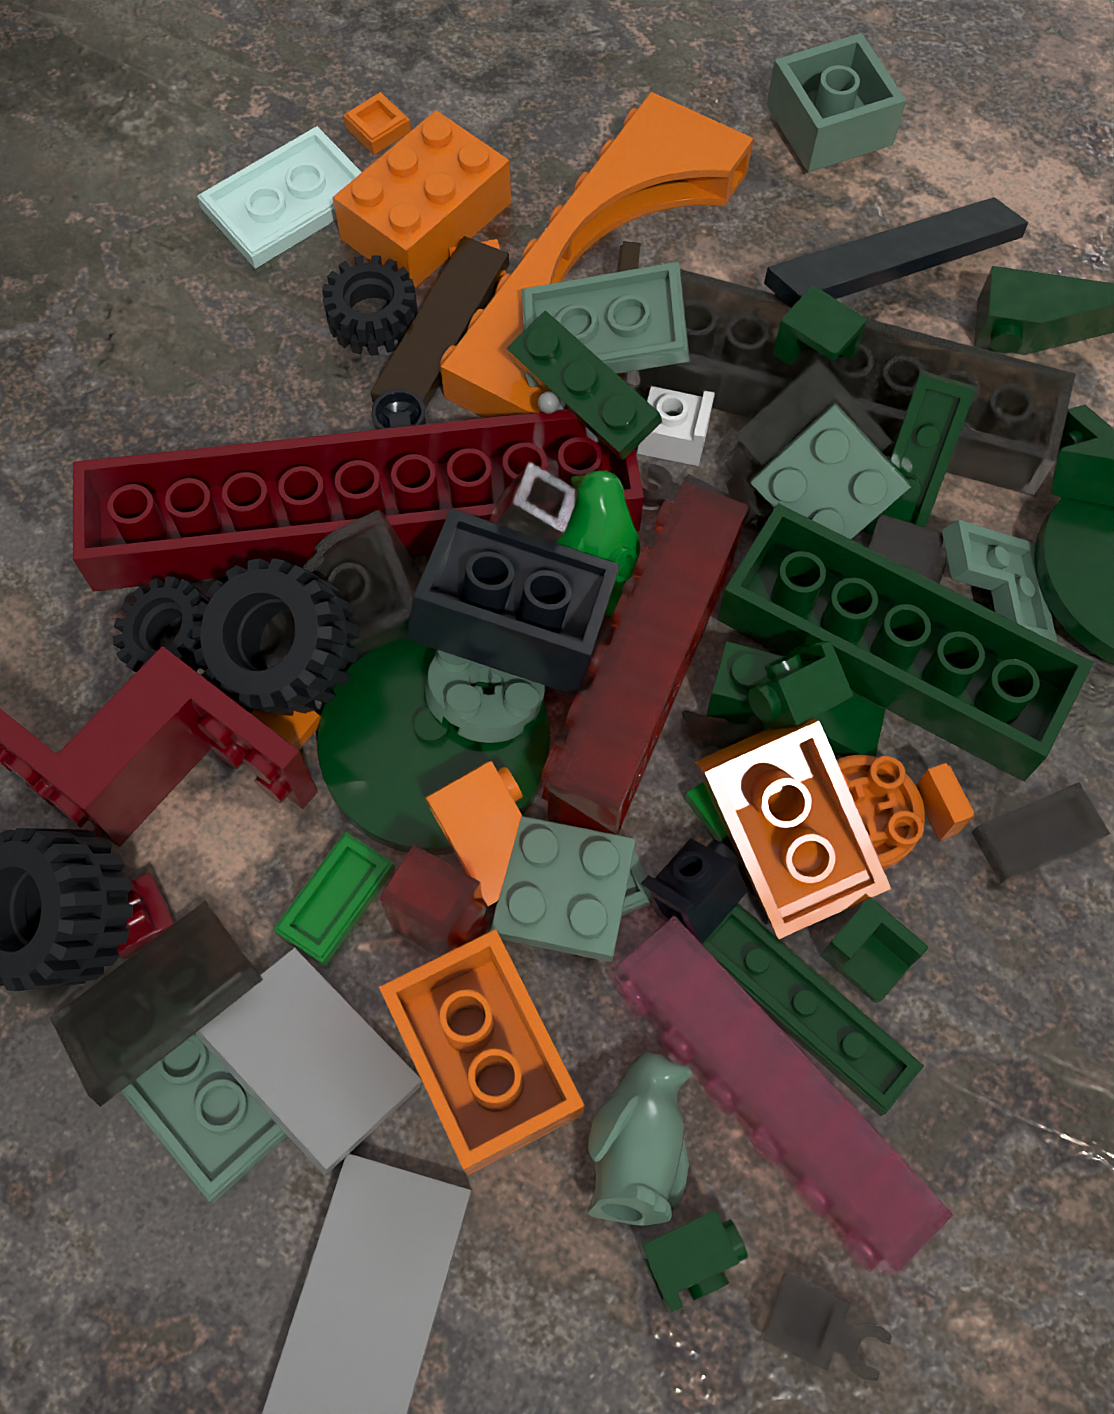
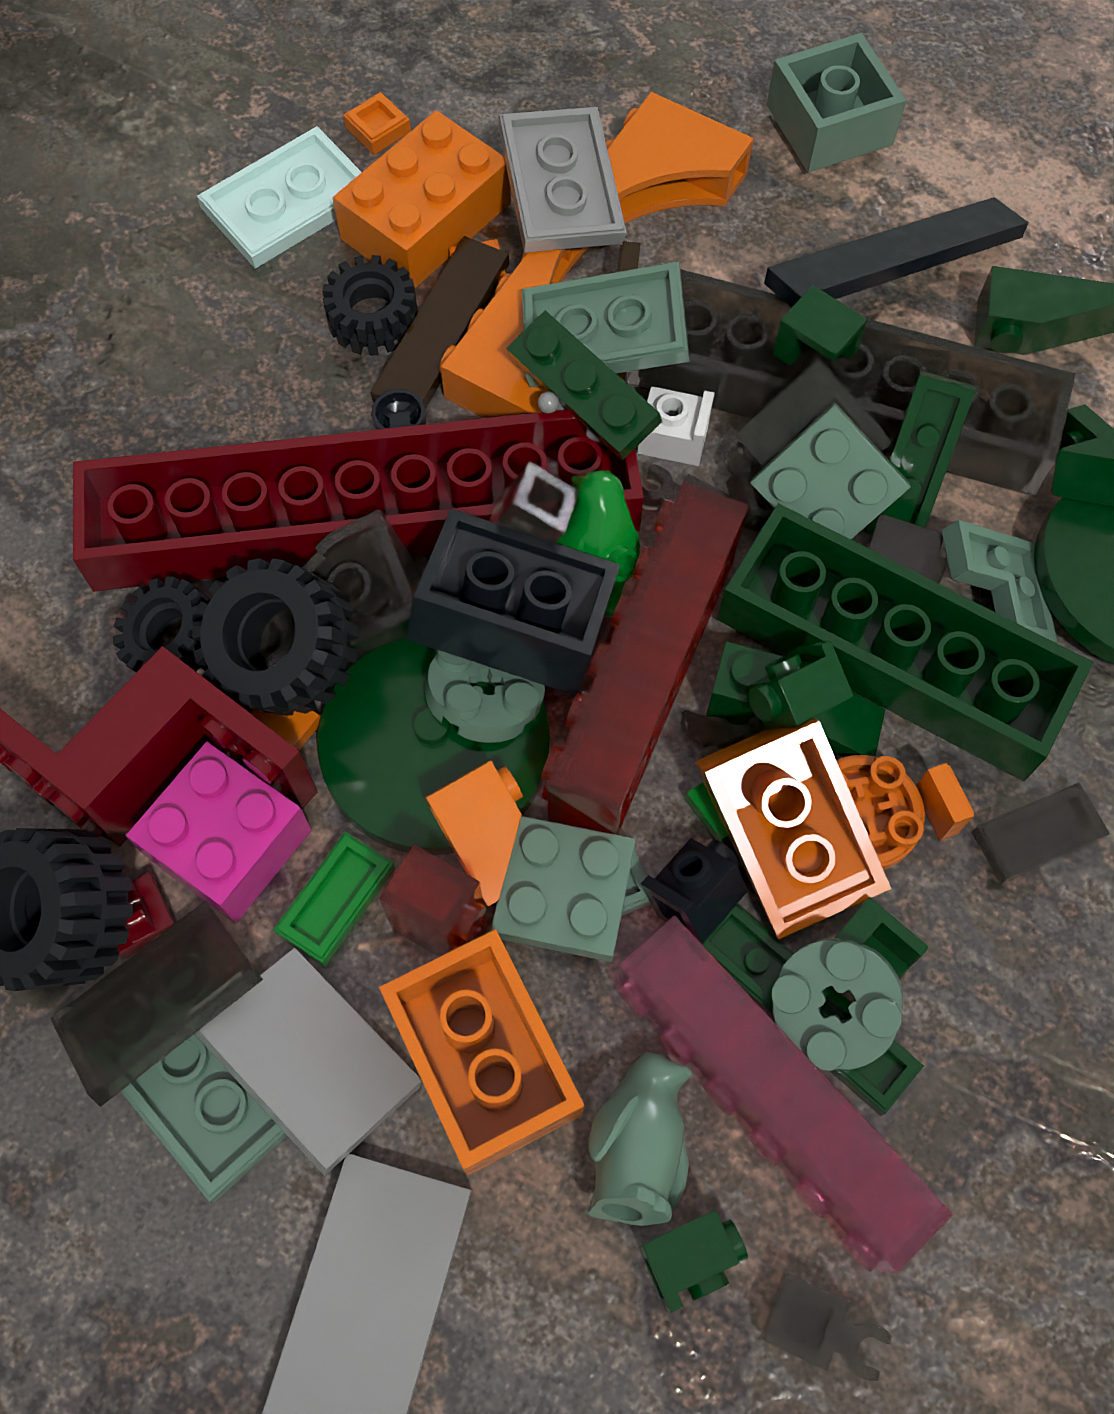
none -> dark pink brick [126,742,312,924]
none -> light grey tile [498,107,627,253]
none -> sand green plate [772,938,903,1071]

